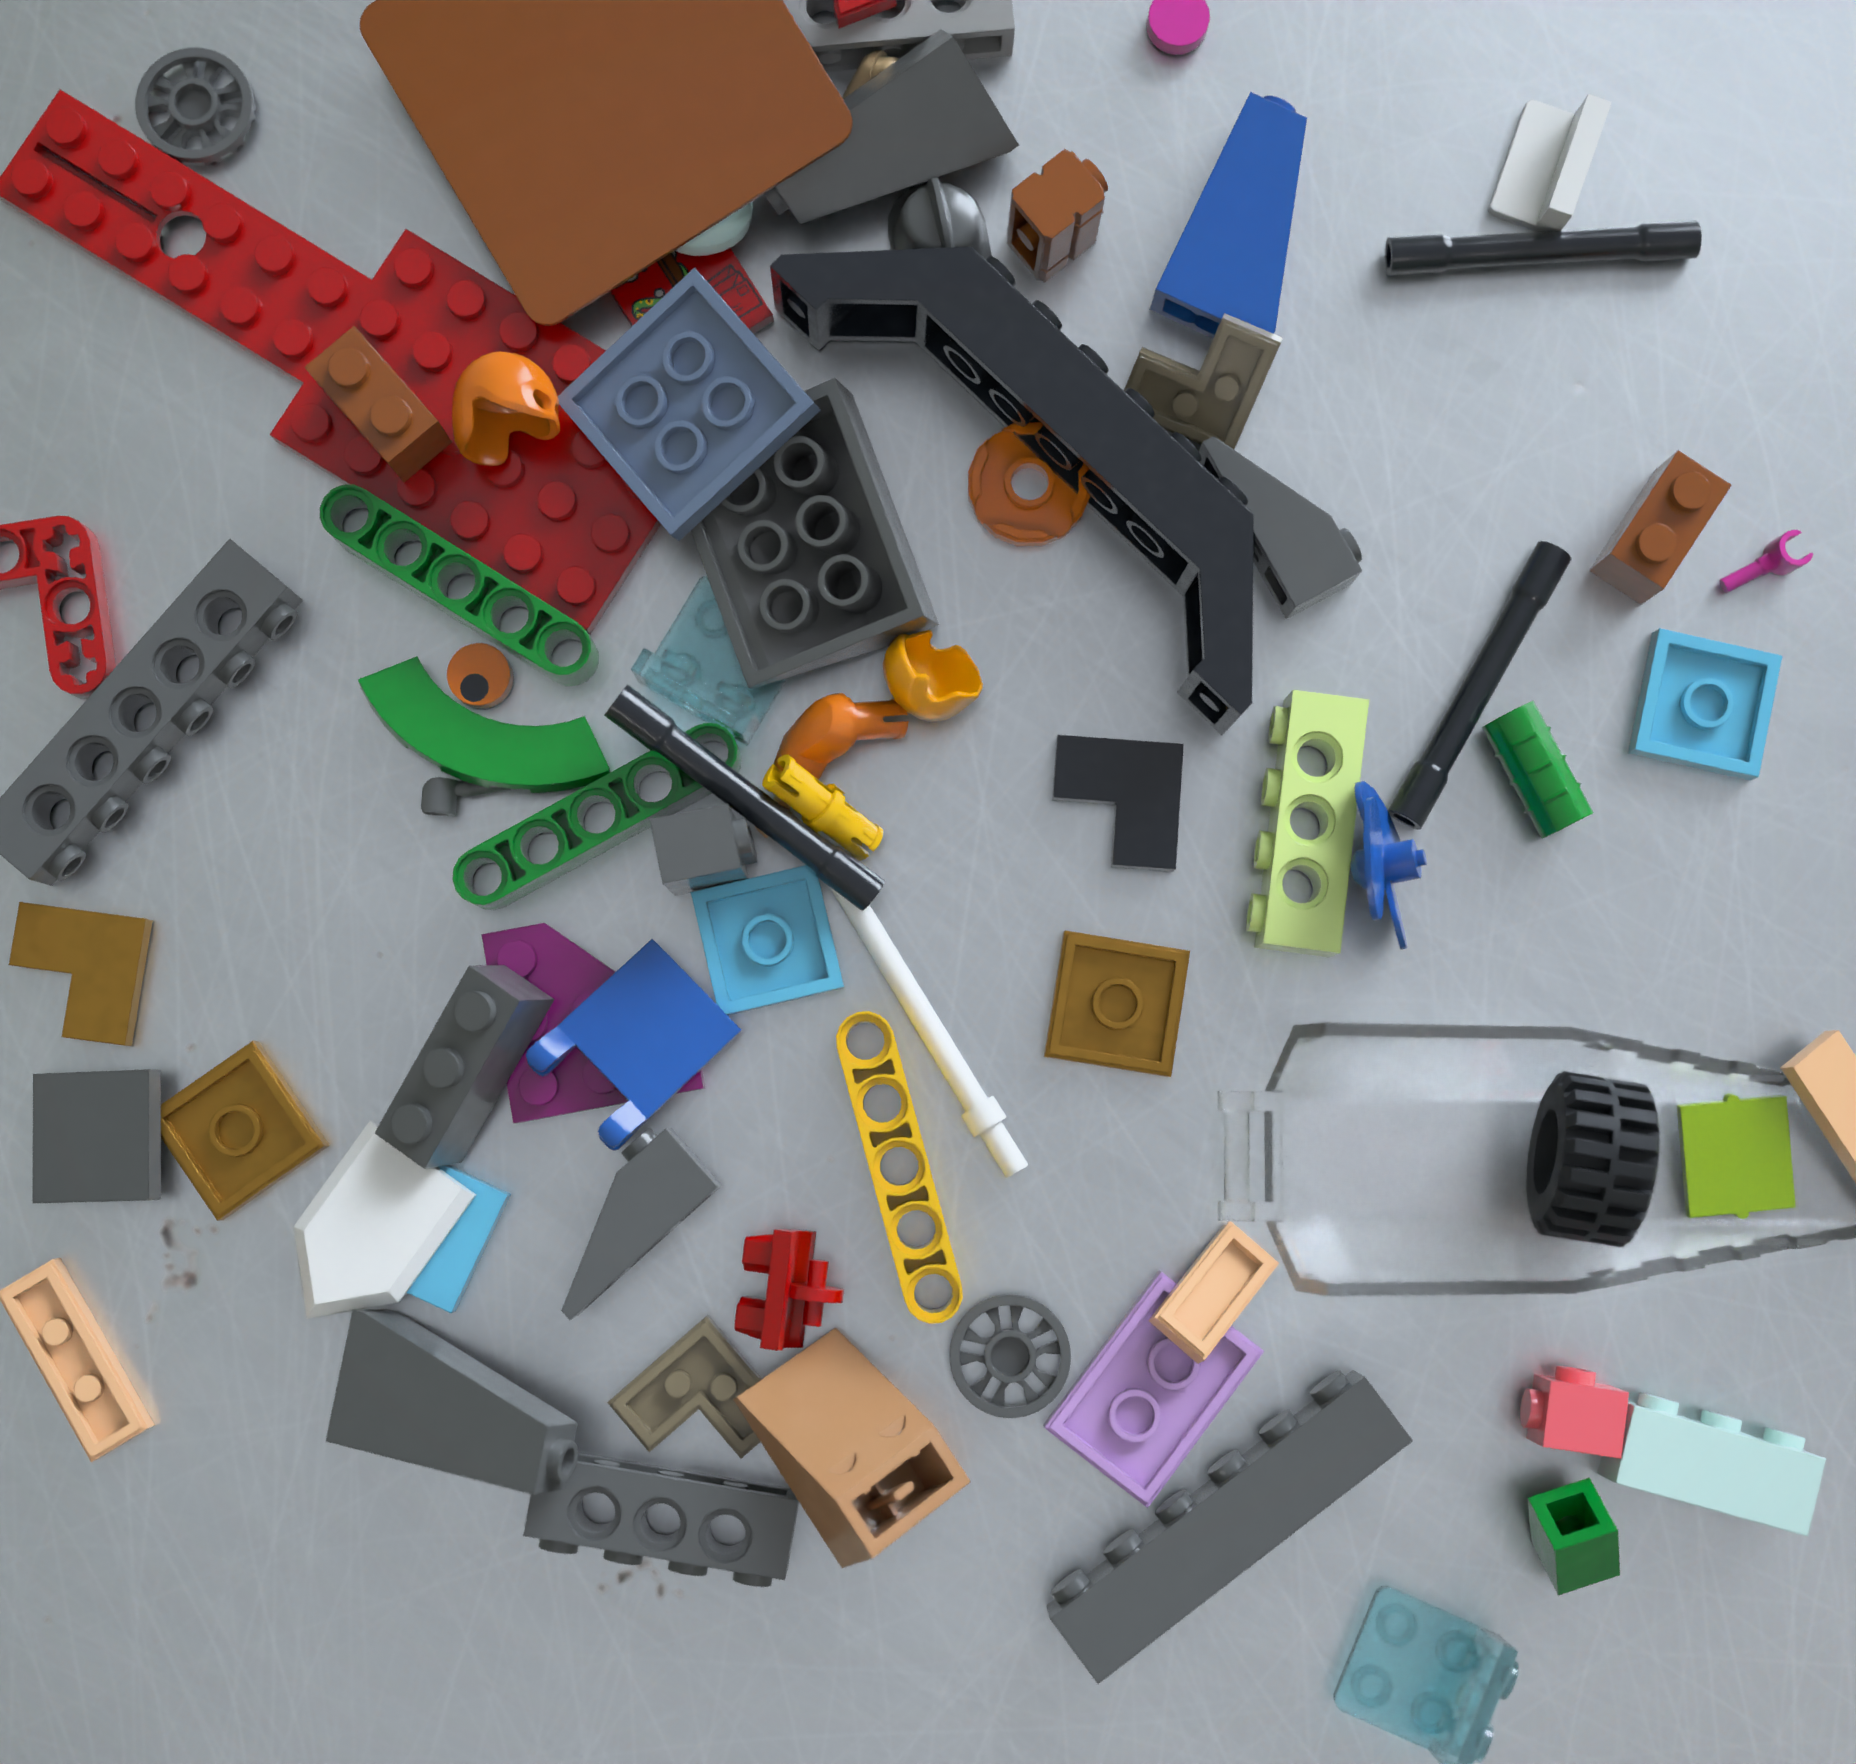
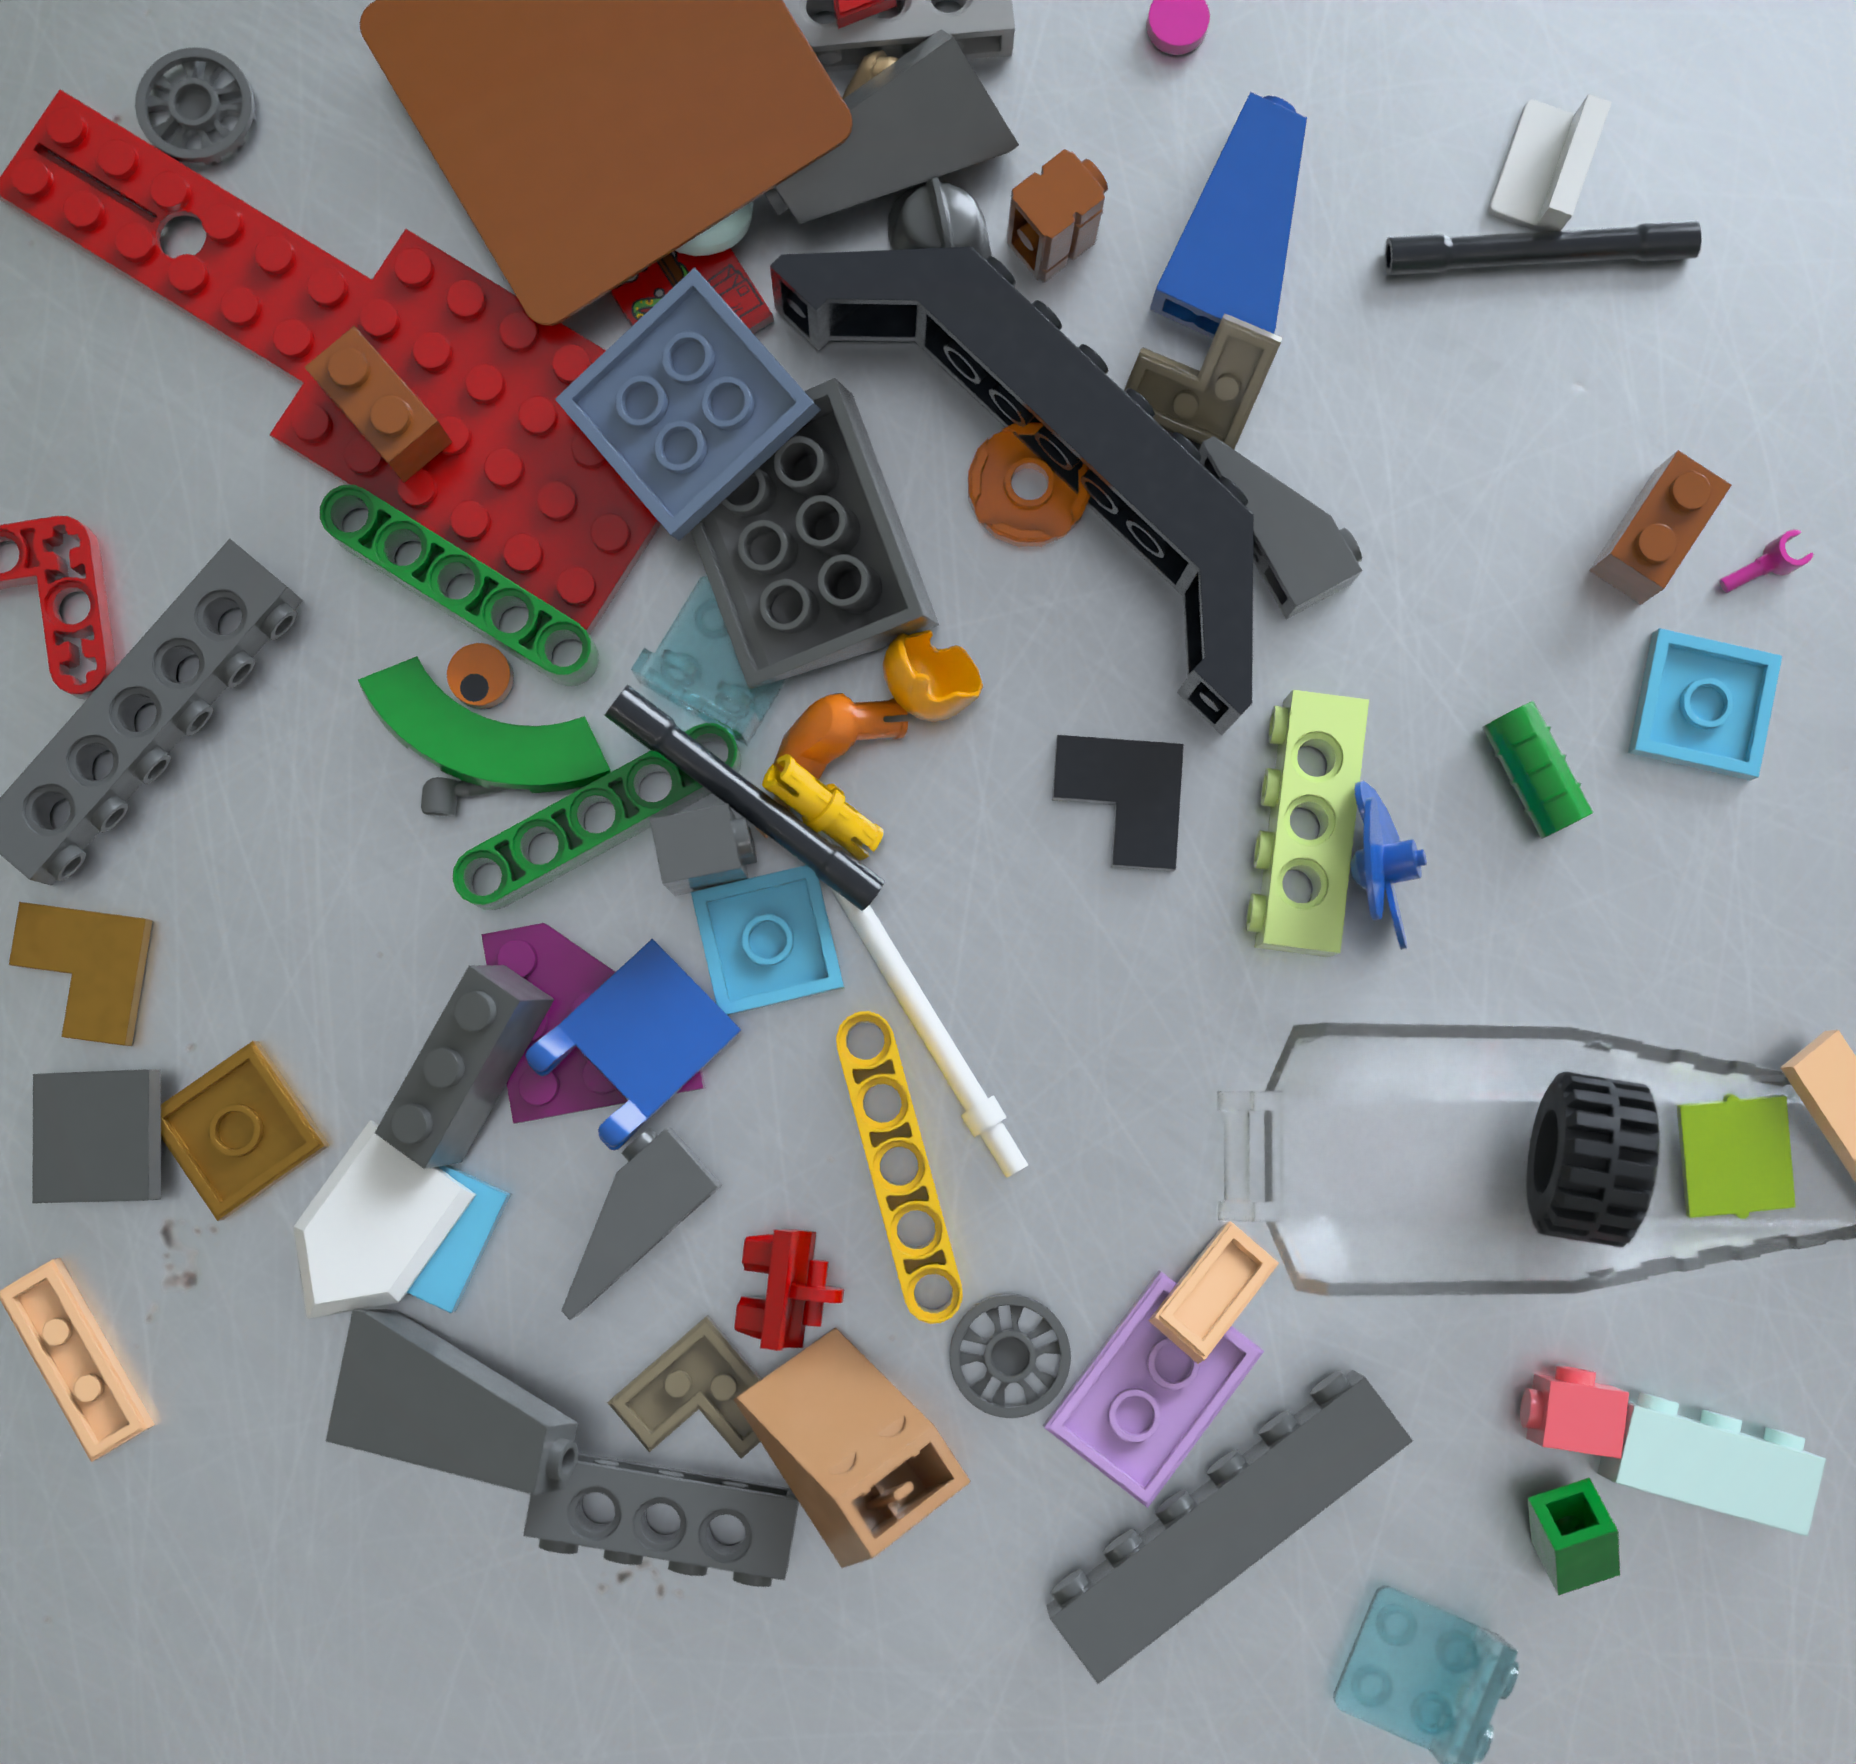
orange helmet [452,352,560,466] -> none
pearl gold tile [1044,930,1190,1077] -> none
black piece [1388,541,1572,830] -> none

